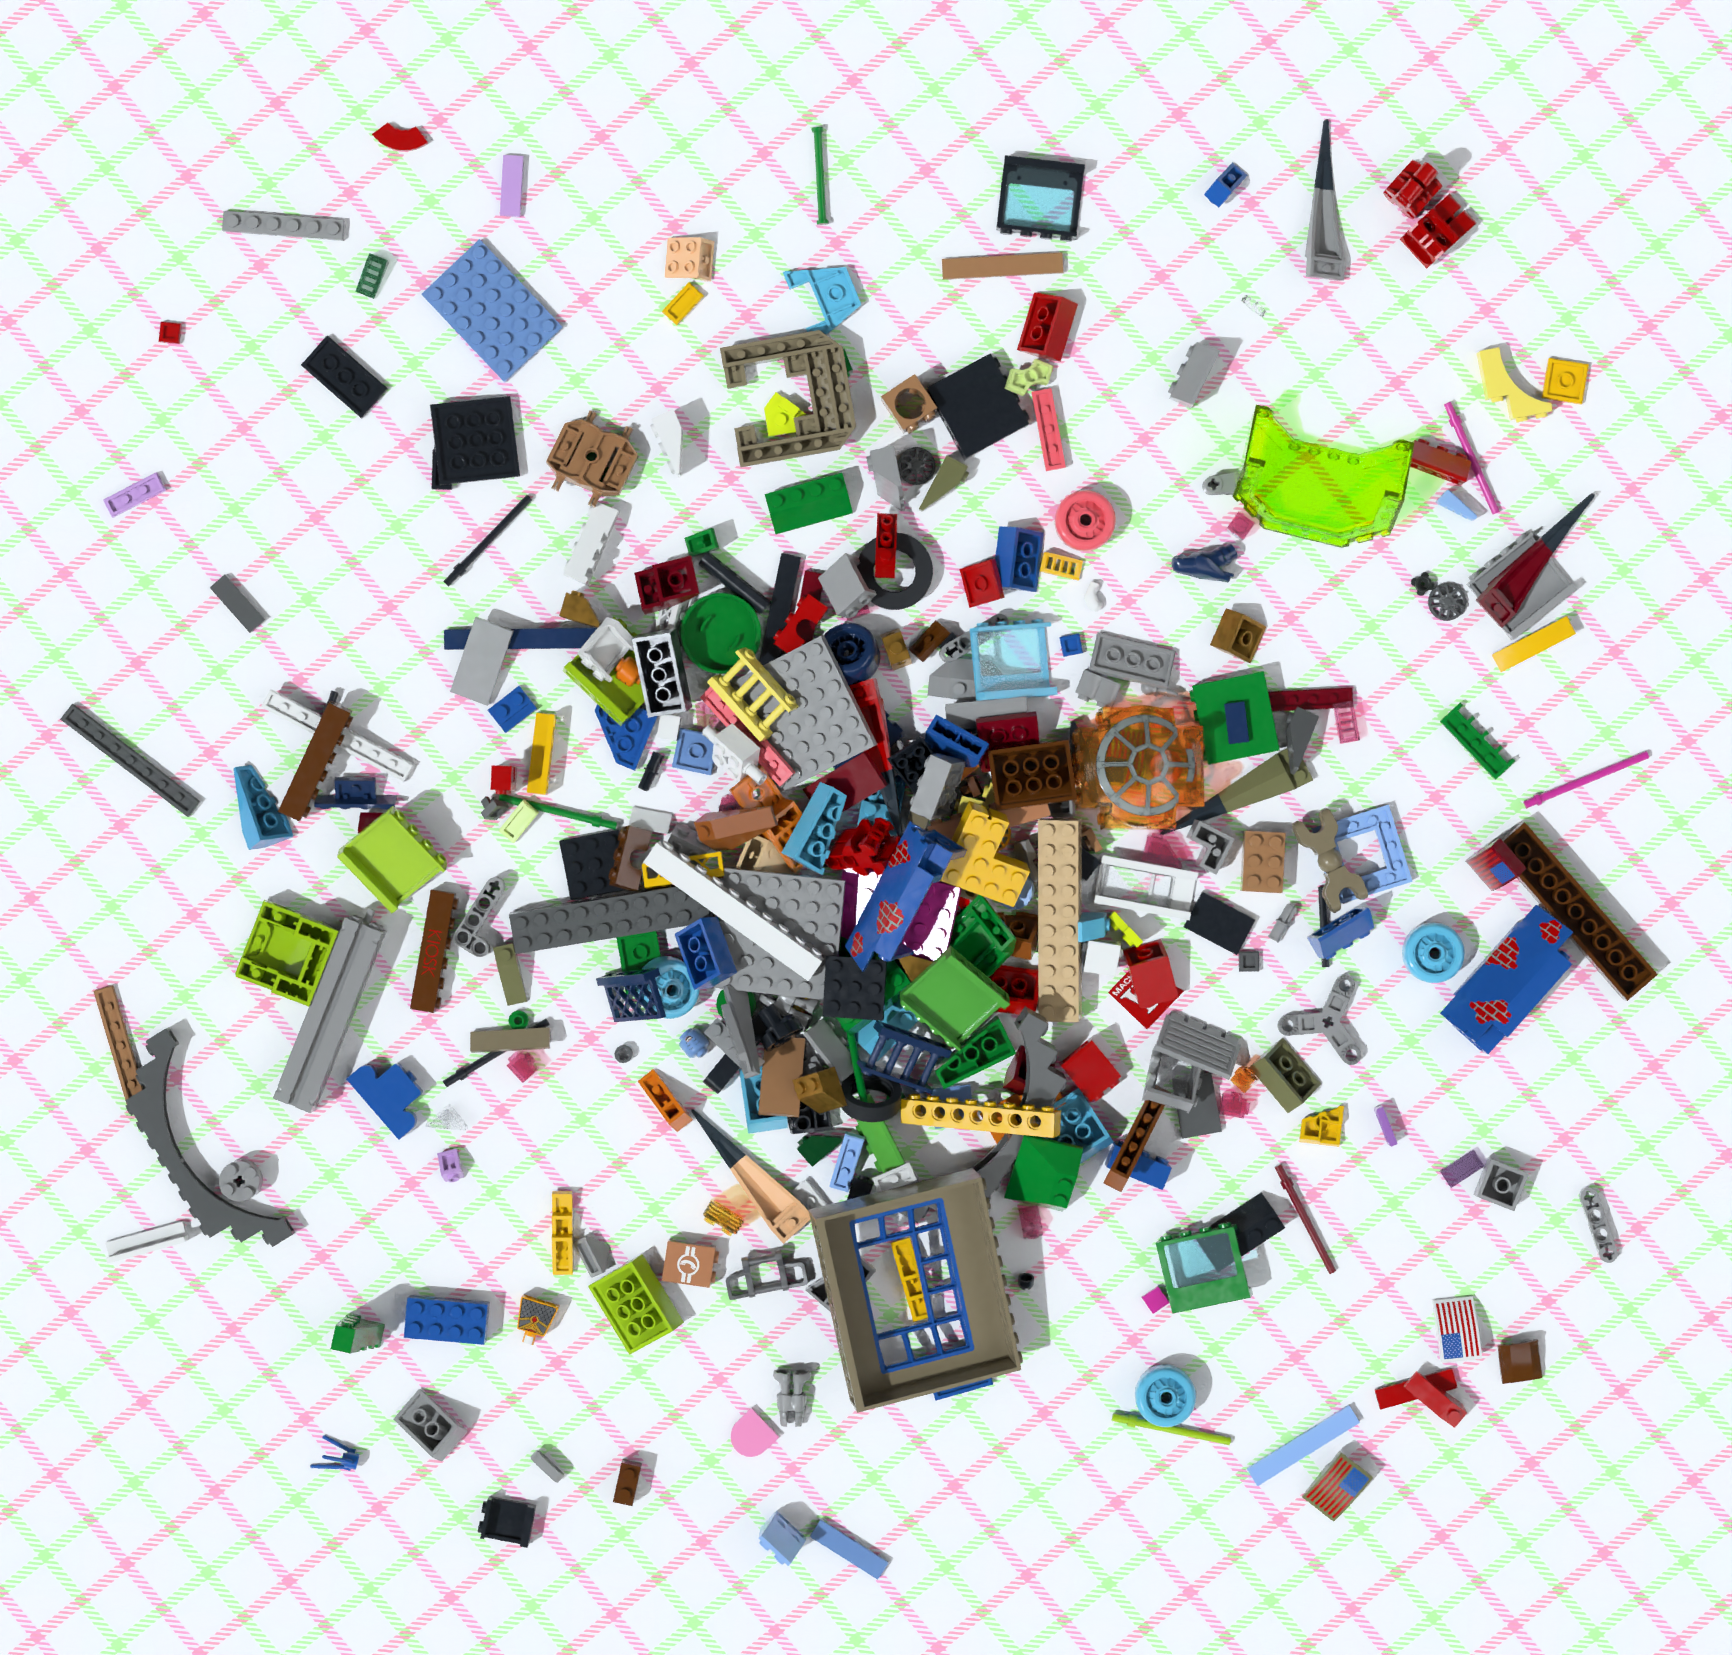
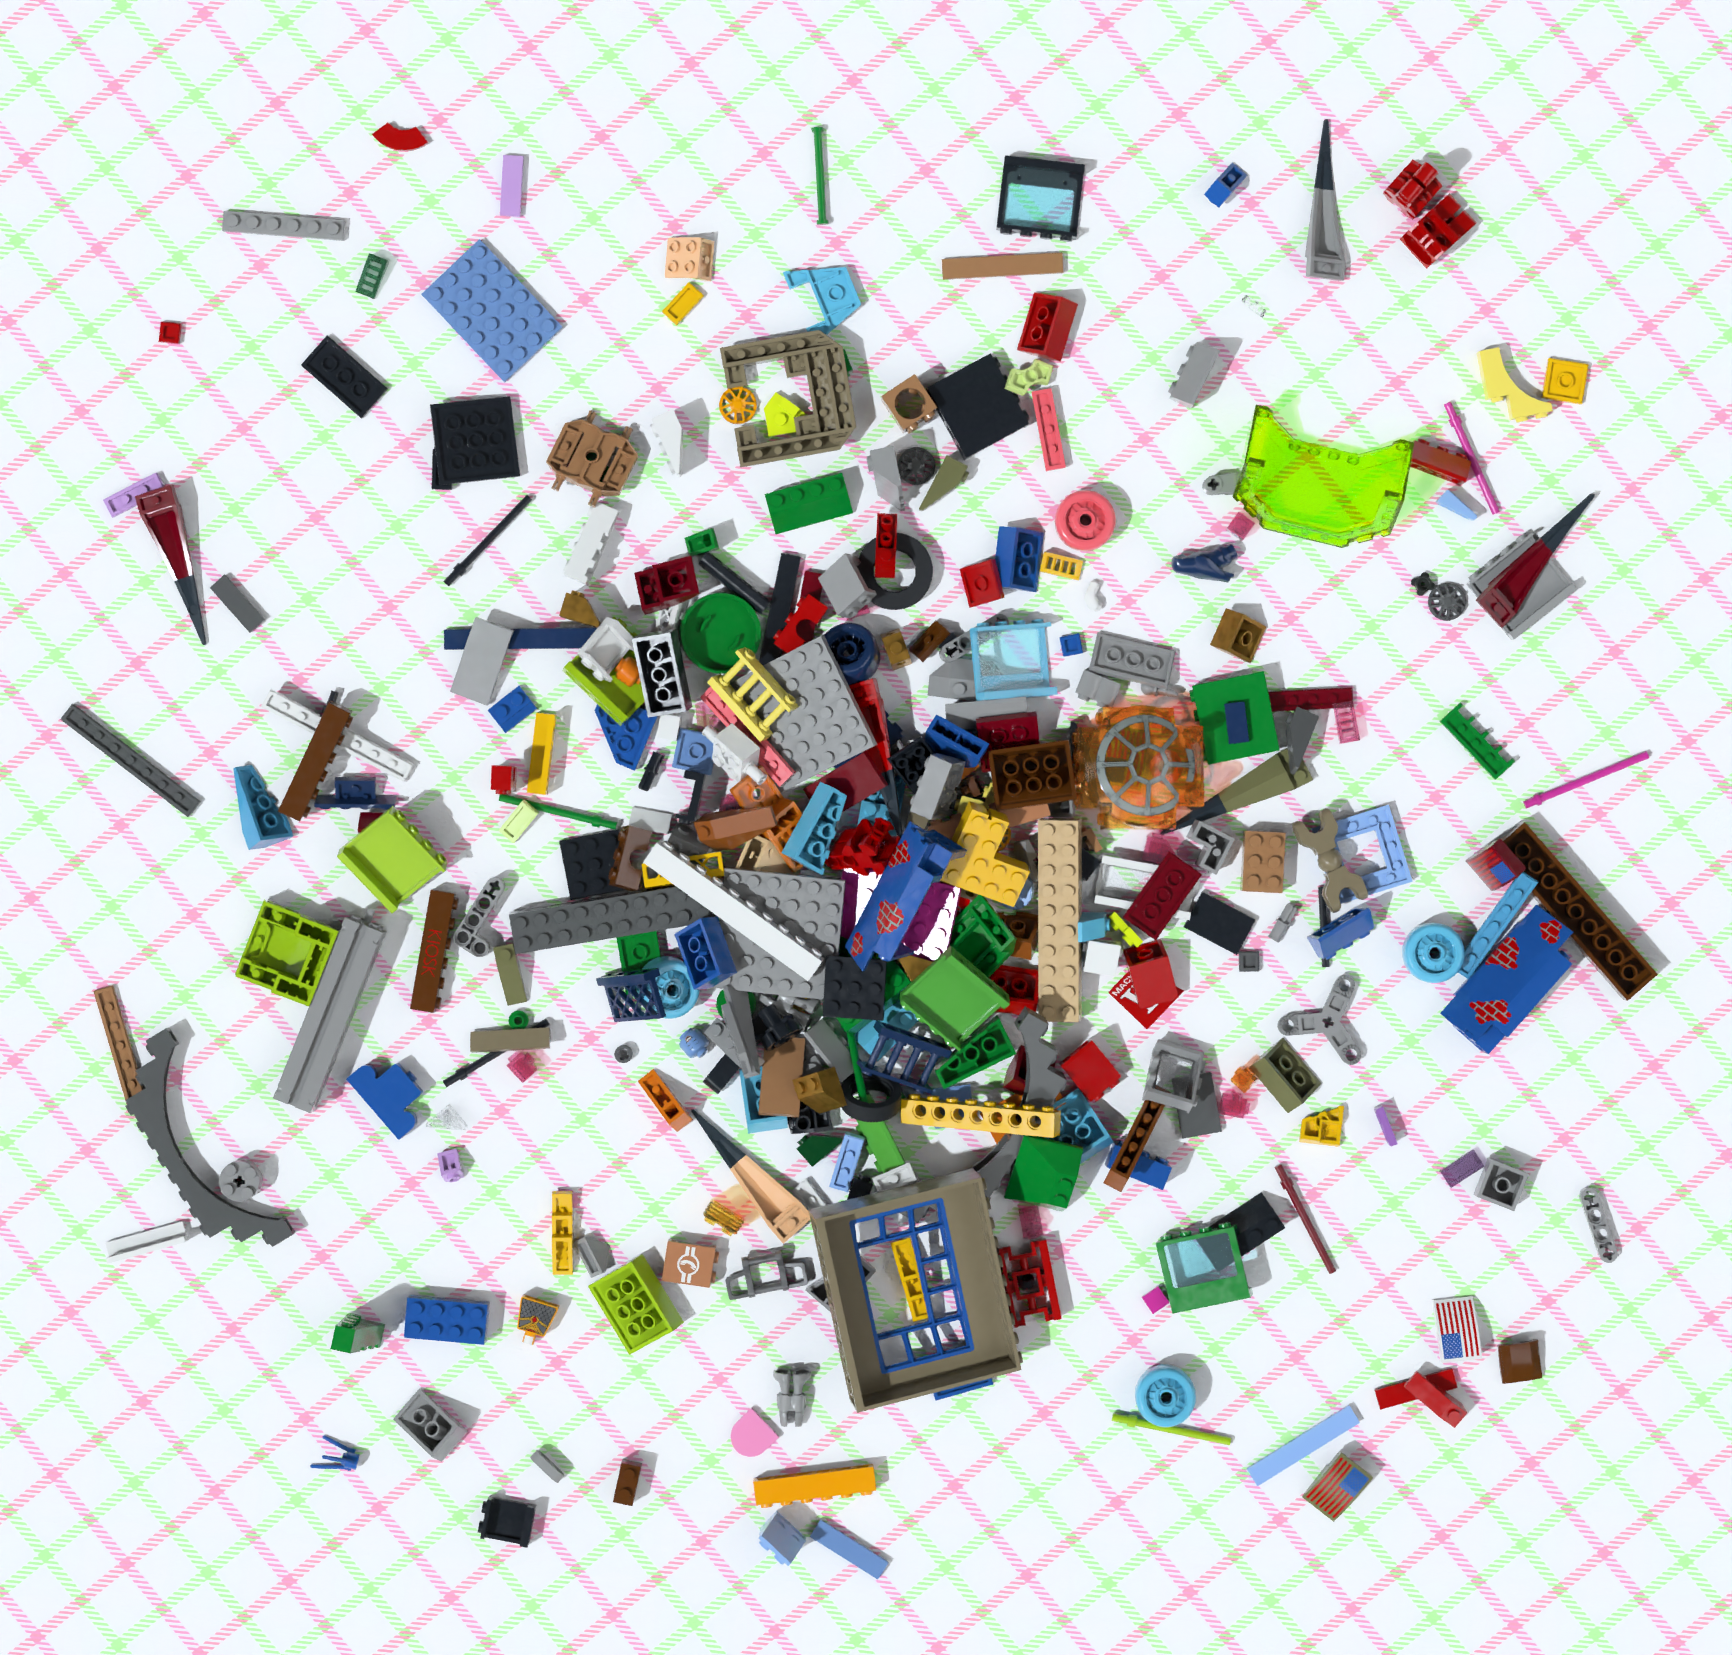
dark grey tile [481,796,509,820] -> none
light grey hinge [1154,1011,1241,1080] -> none
yellow slope [1492,616,1576,672] -> none
none -> dark red plate [135,485,207,645]
none -> black panel [675,770,706,825]
none -> light orange wheel [719,387,757,424]
none -> light orange brick [753,1464,876,1508]
none -> red fence [997,1238,1062,1328]
none -> dark red tile [1123,851,1202,940]
none -> dark azure tile [1458,871,1538,979]

